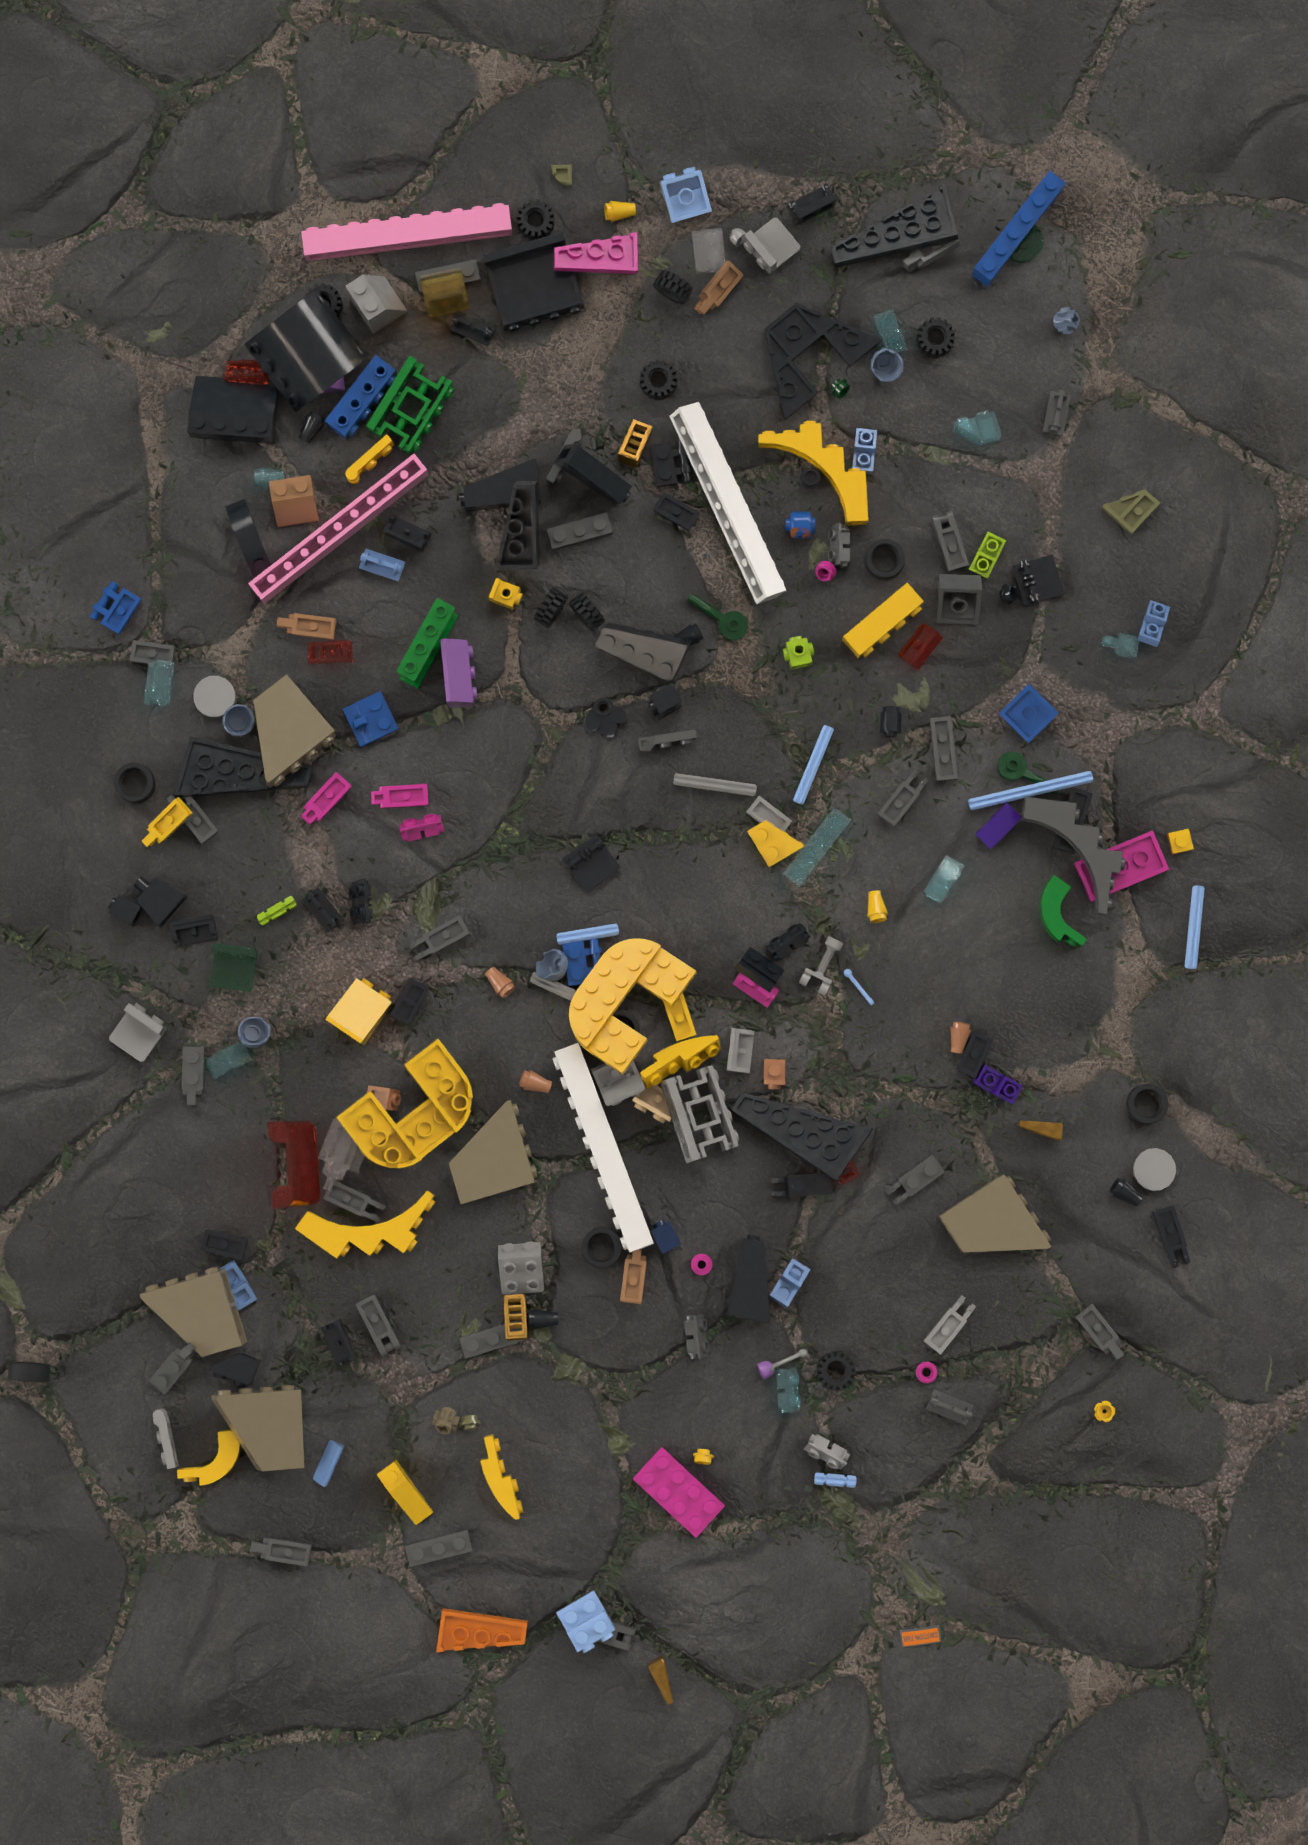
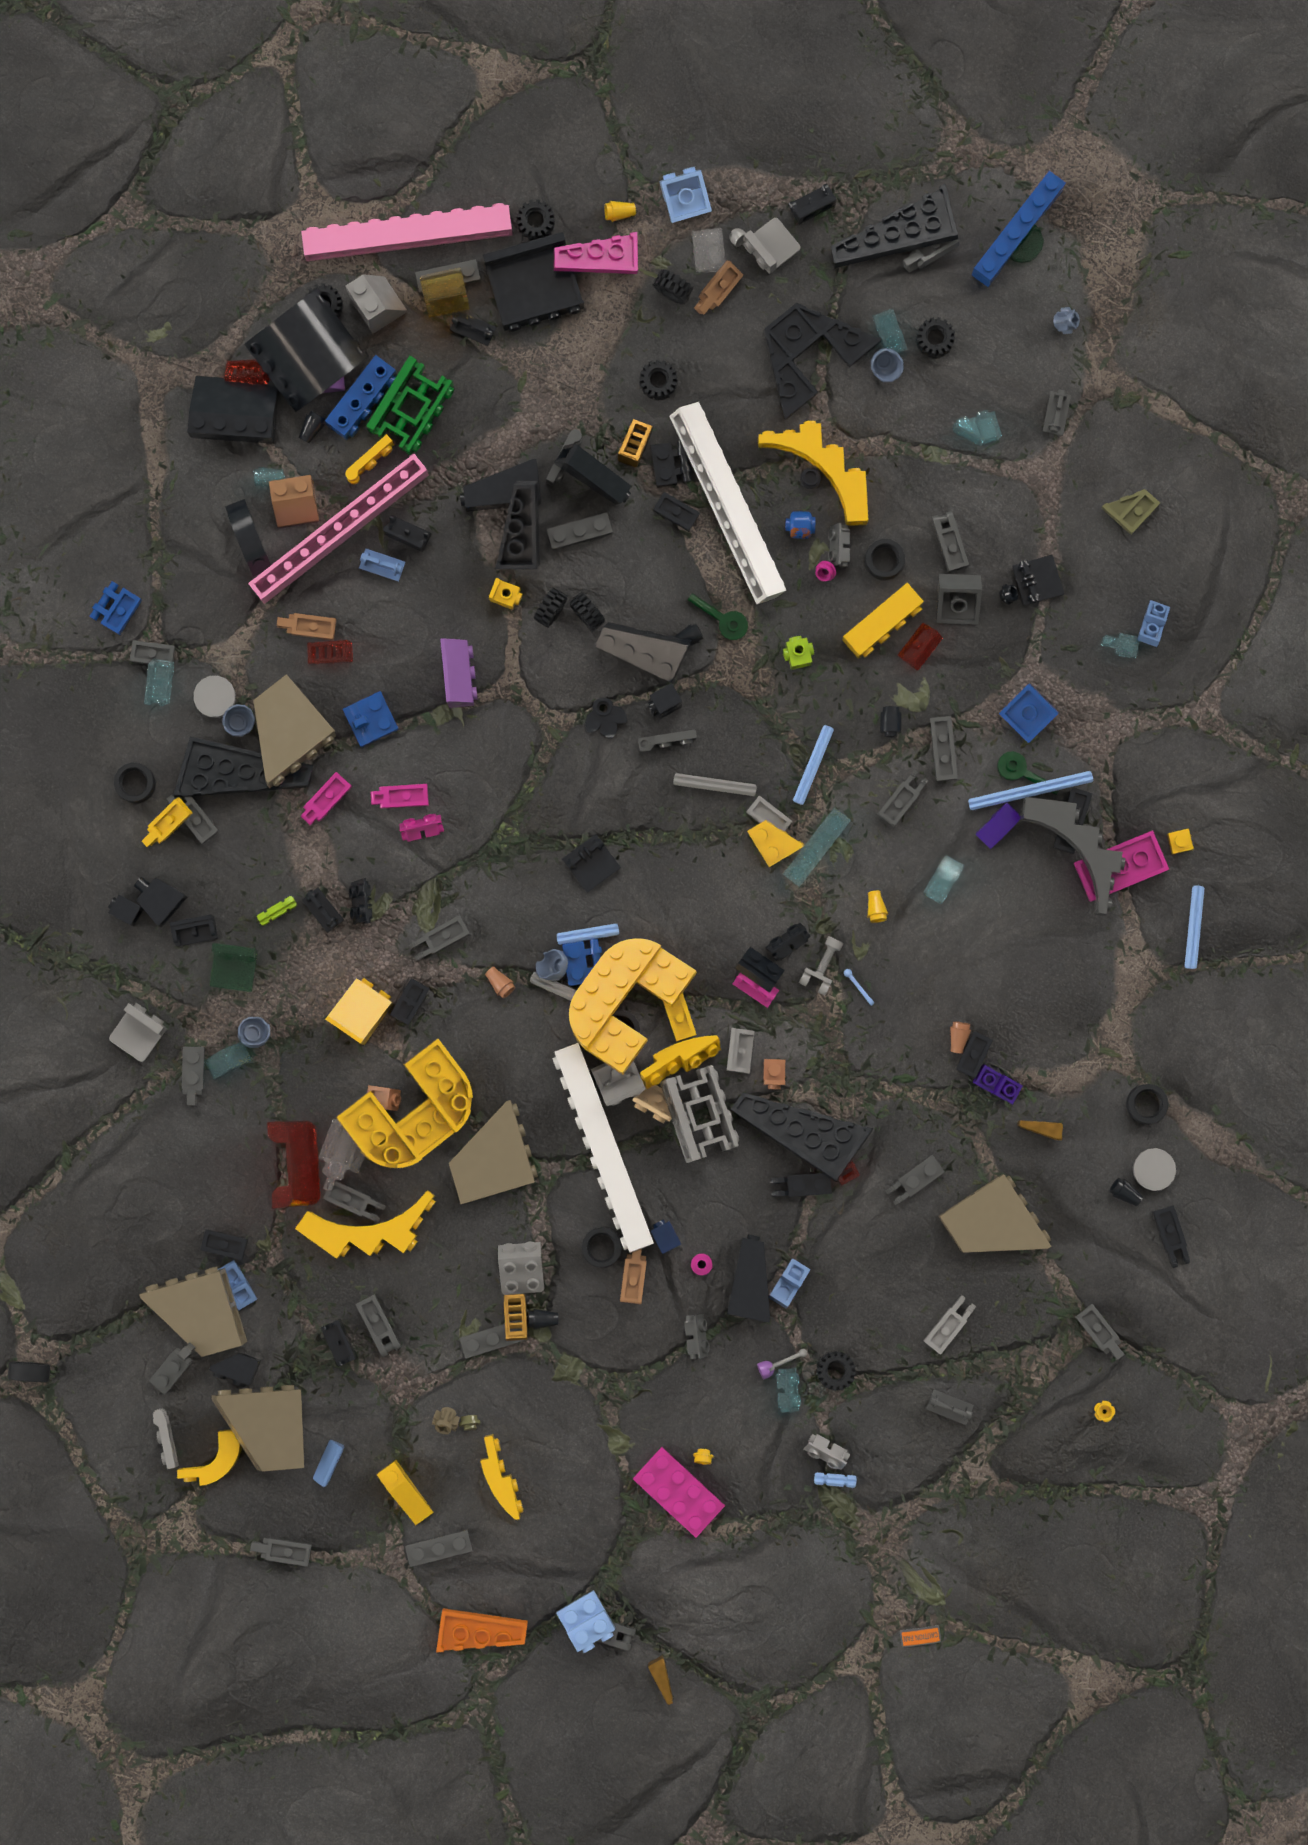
green fence [397,598,459,690] -> none
nougat cone [519,1070,552,1093] -> none
olive tile [551,164,572,187] -> none
dark green plate [831,379,850,399] -> none
medium blue slope [852,428,877,475] -> none
dark pink plate [916,1362,937,1383] -> none
lime slope [969,532,1007,579] -> none
green arch [1039,875,1087,948] -> none

